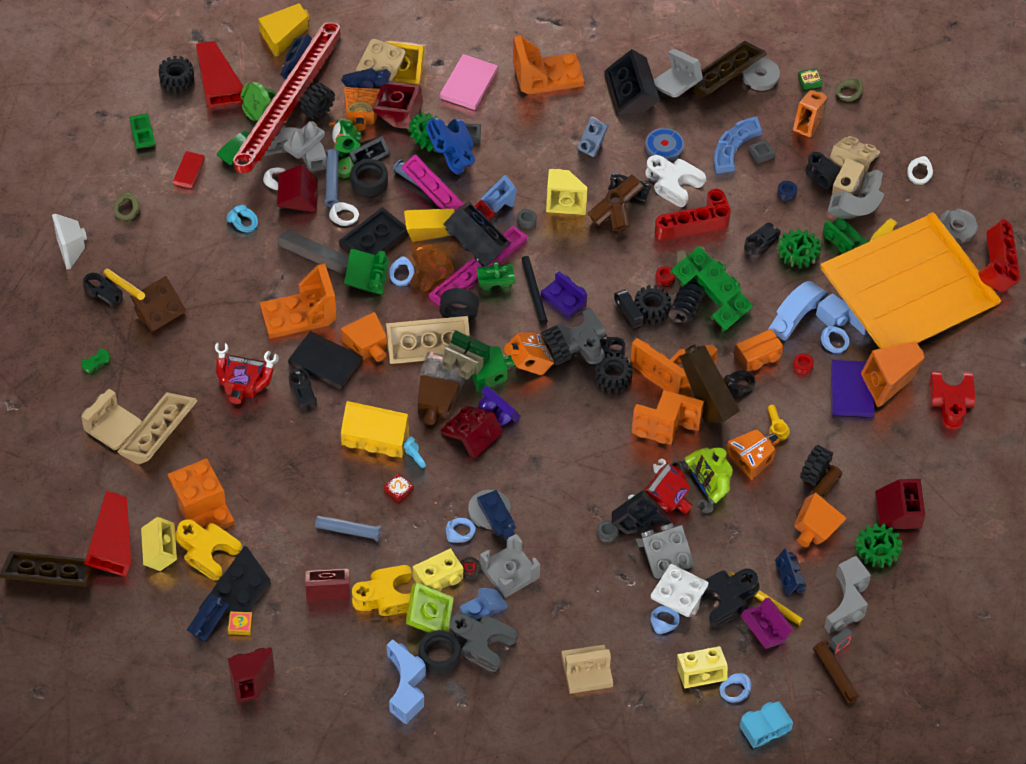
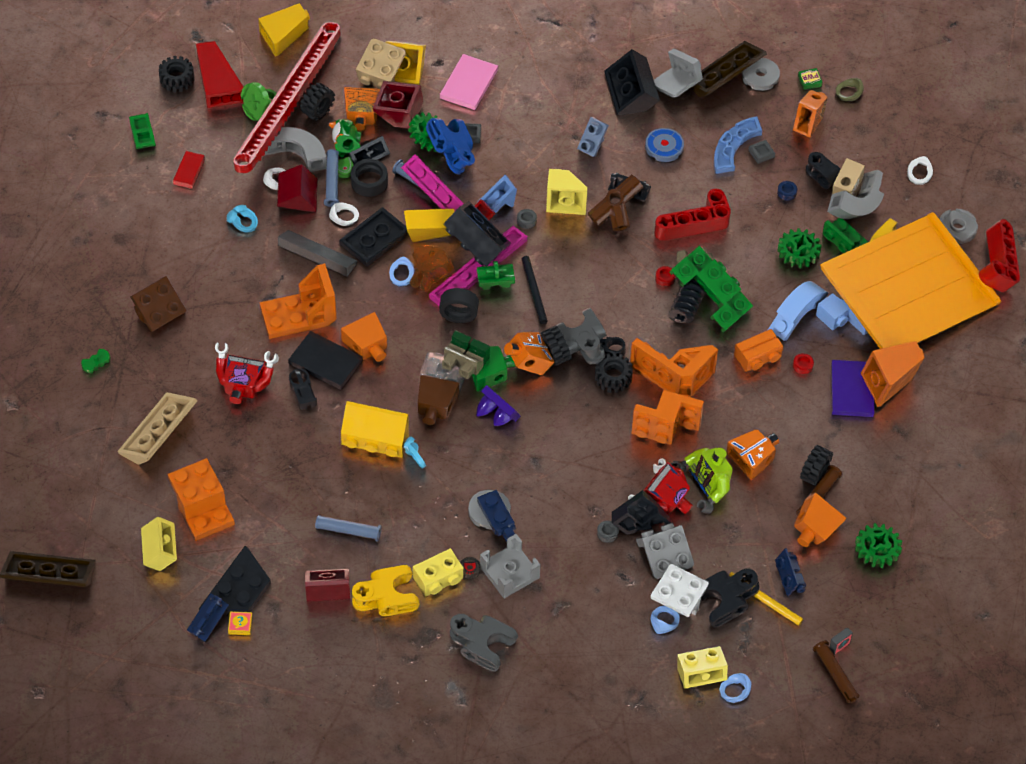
white slope [52,214,87,269] -> none
tan bracket [81,389,142,450] -> none
black piece [83,272,123,308] -> none
red slope [84,491,131,577] -> none
yellow bar [103,269,145,300] -> none
olive piece [114,191,140,221] -> none
yellow piece [175,519,242,581] -> none
green slope [217,131,249,165] -> none
dark red slope [228,647,275,702] -> none
dark blue hinge [280,34,312,79] -> none
light grey tile [283,121,325,159] -> none
dark blue hinge [341,68,391,88] -> none
green hinge [343,249,389,295] -> none
tile [384,473,414,502] -> none
tan slope [386,316,470,364] -> none
light blue arch [387,639,426,724] -> none
lime tile [406,582,454,633] -> none
black tyre [418,630,461,675] -> none
dark red bracket [441,406,503,458] -> none
light blue piece [446,518,476,543] -> none
medium blue slope [460,588,508,622] -> none
orange bracket [513,35,584,94] -> none
dark purple bracket [541,271,587,319] -> none
tan bracket [561,644,613,694] -> none
black piece [614,289,644,329] -> none
black tyre [634,285,671,324] -> none
white piece [645,155,706,207] -> none
dark brown slope [680,344,740,423] -> none
black piece [723,371,756,398] -> none
medium azure brick [739,701,793,748] -> none
magenta bracket [741,598,793,649] -> none
black piece [744,222,781,255] -> none
yellow plate [767,405,790,441] -> none
light blue piece [820,326,849,354] -> none
light grey arch [824,556,871,634] -> none
tan bracket [829,136,880,174] -> none
dark red slope [875,479,925,529] -> none
red piece [929,371,975,430] -> none

